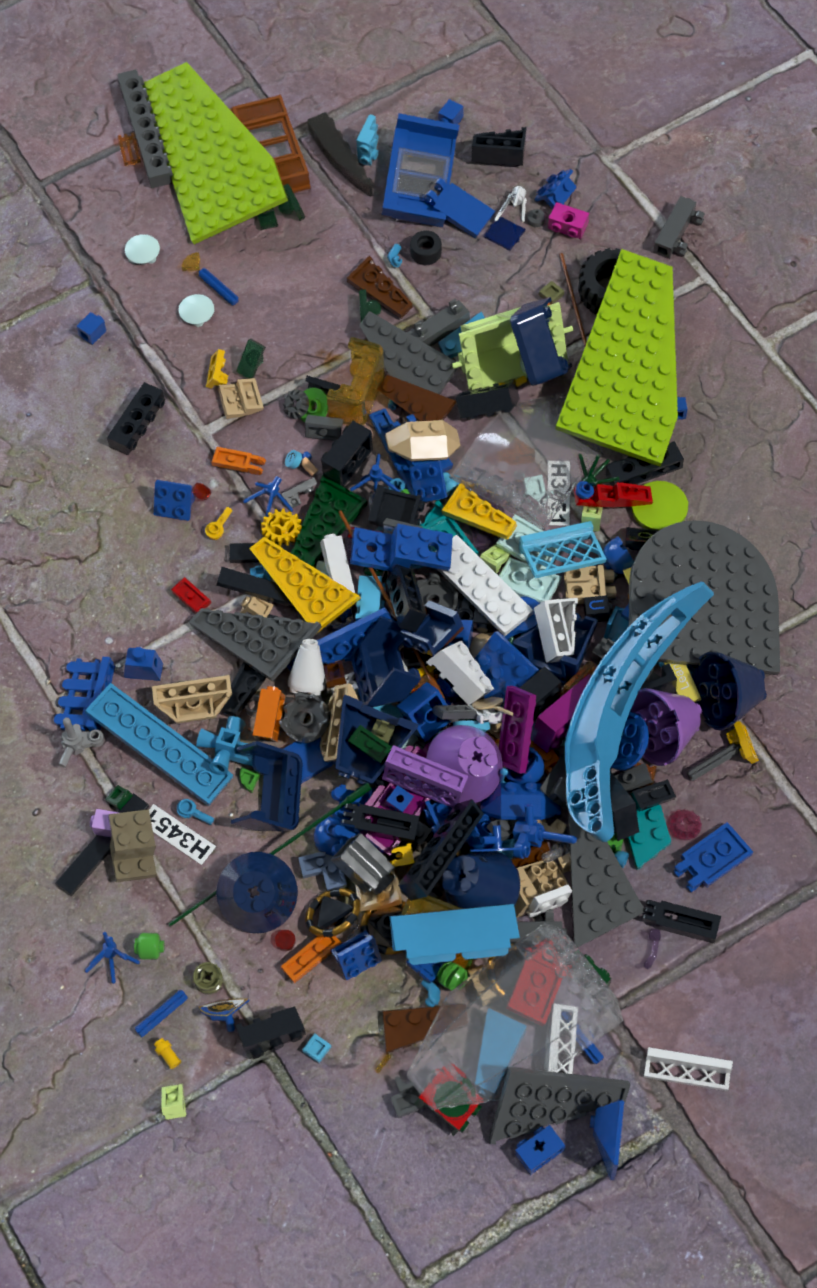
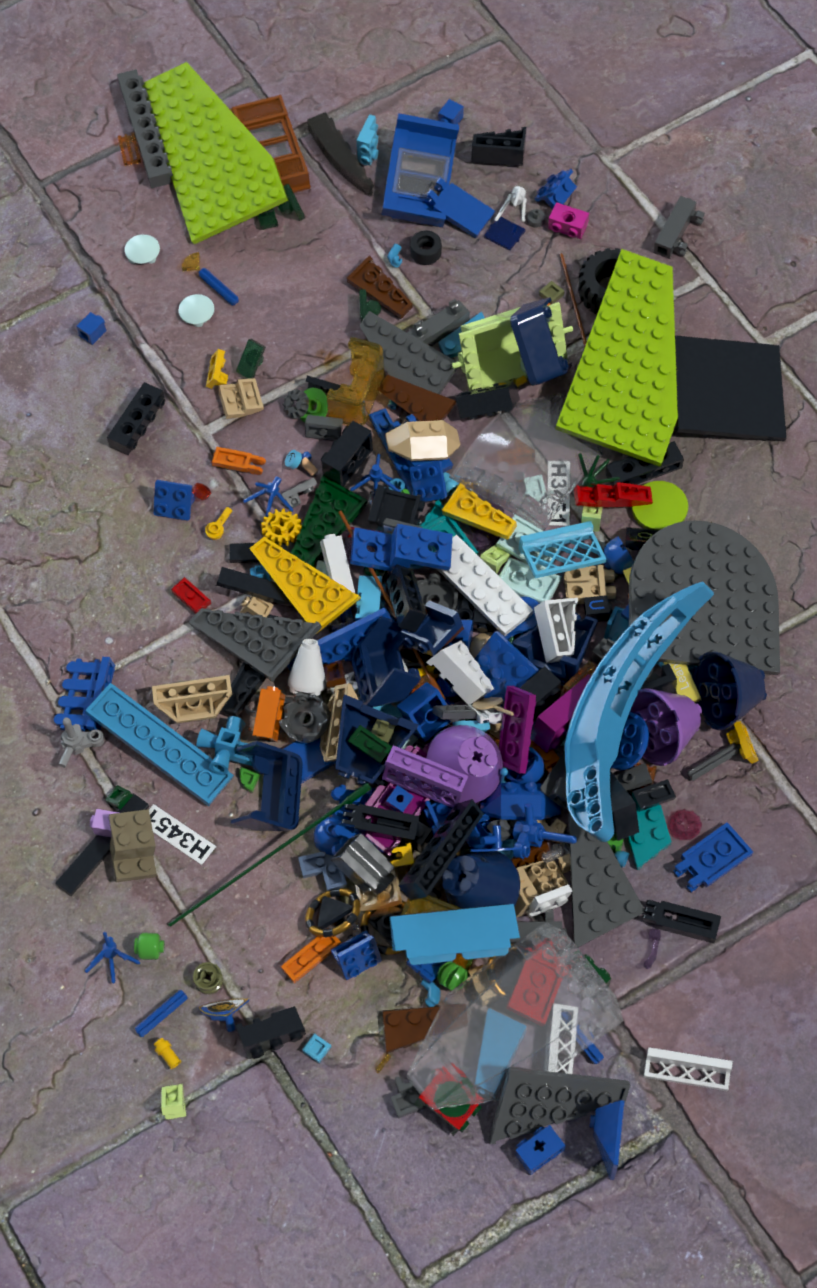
blue torso [124,647,163,681] -> none
dark azure plate [177,799,215,825] -> none
dark blue cone [216,852,298,933] -> none
clear red tile [275,930,296,951] -> none
blue plate [575,481,594,500] -> none
none -> black tile [675,335,787,441]

